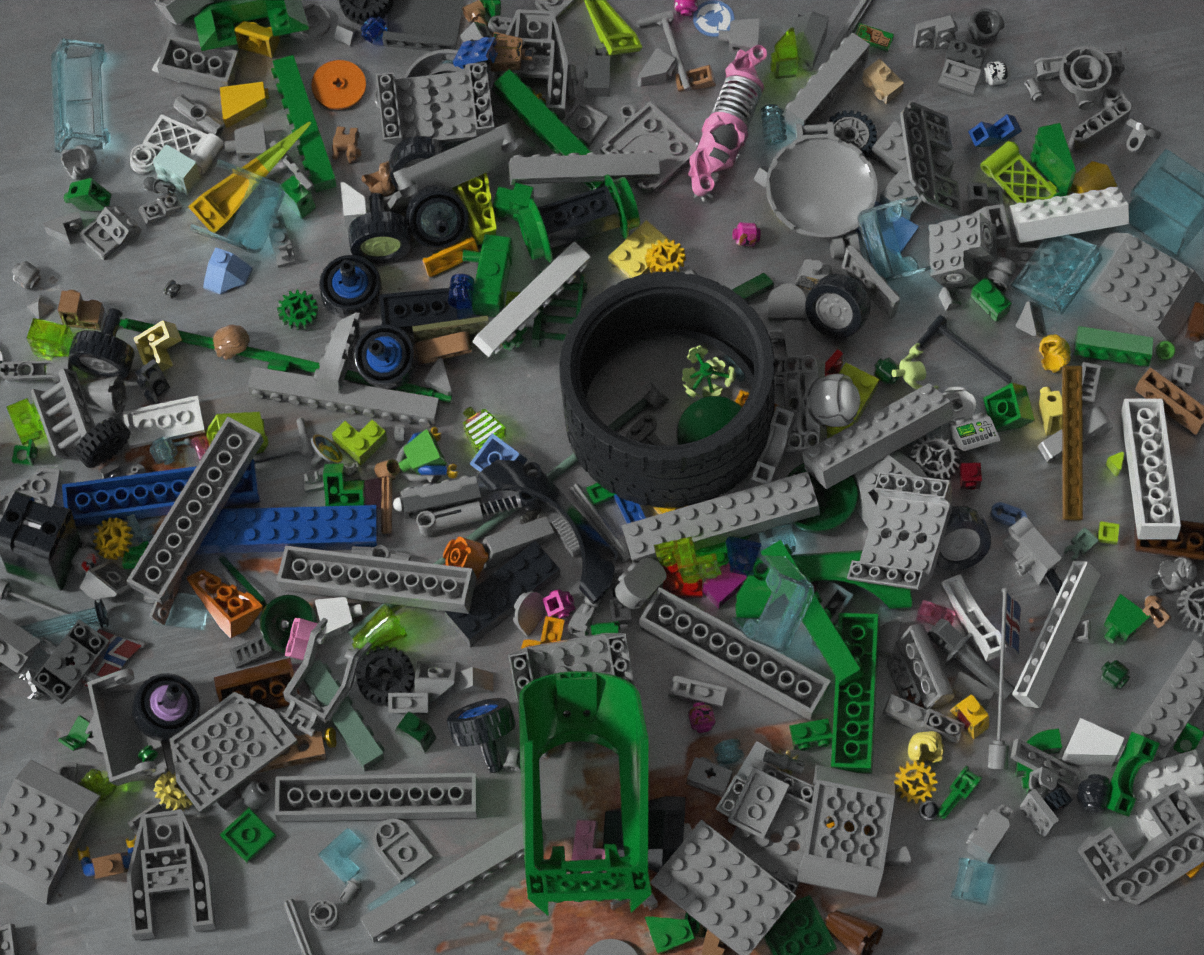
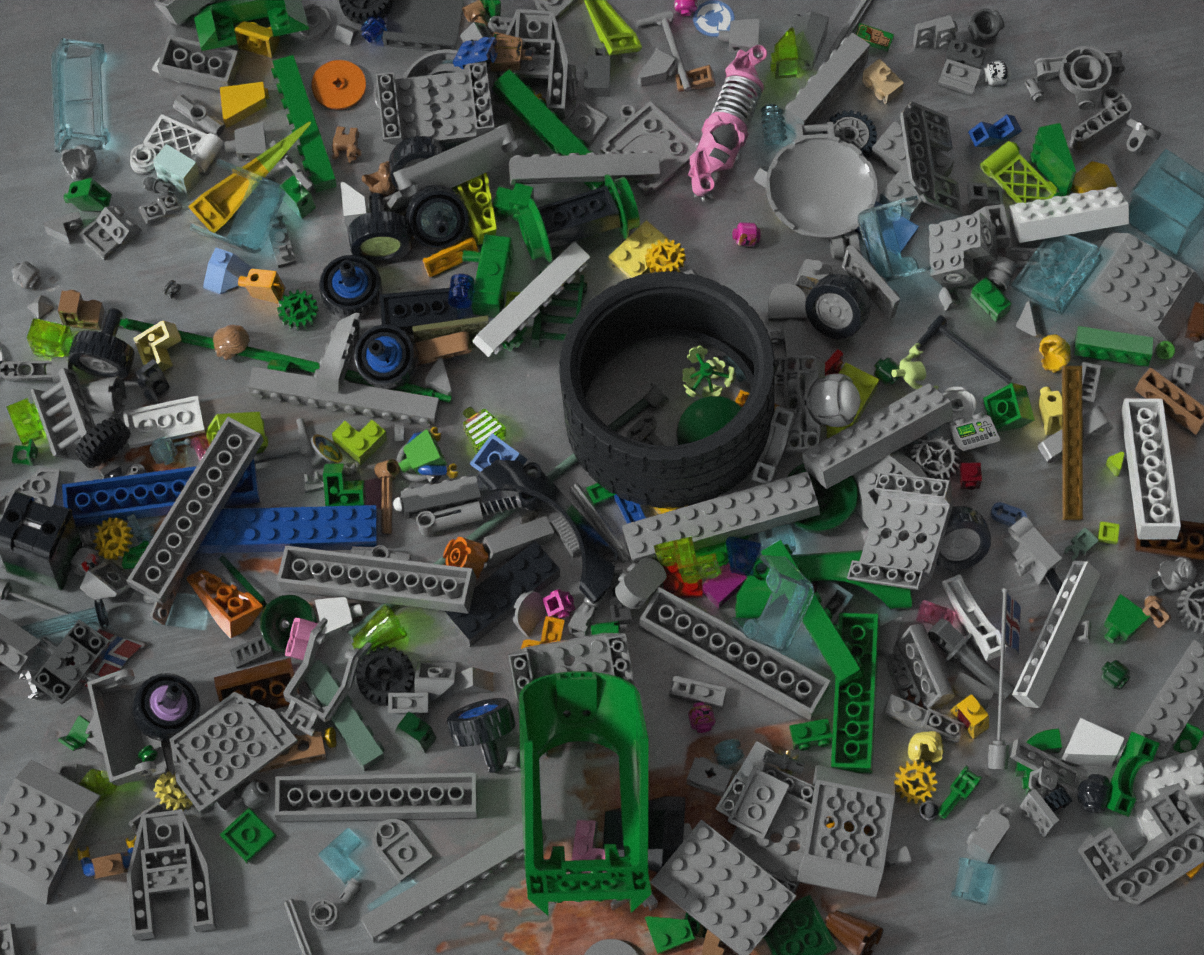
dark green slope [732,273,774,302] -> none
none -> light orange torso [238,269,286,304]

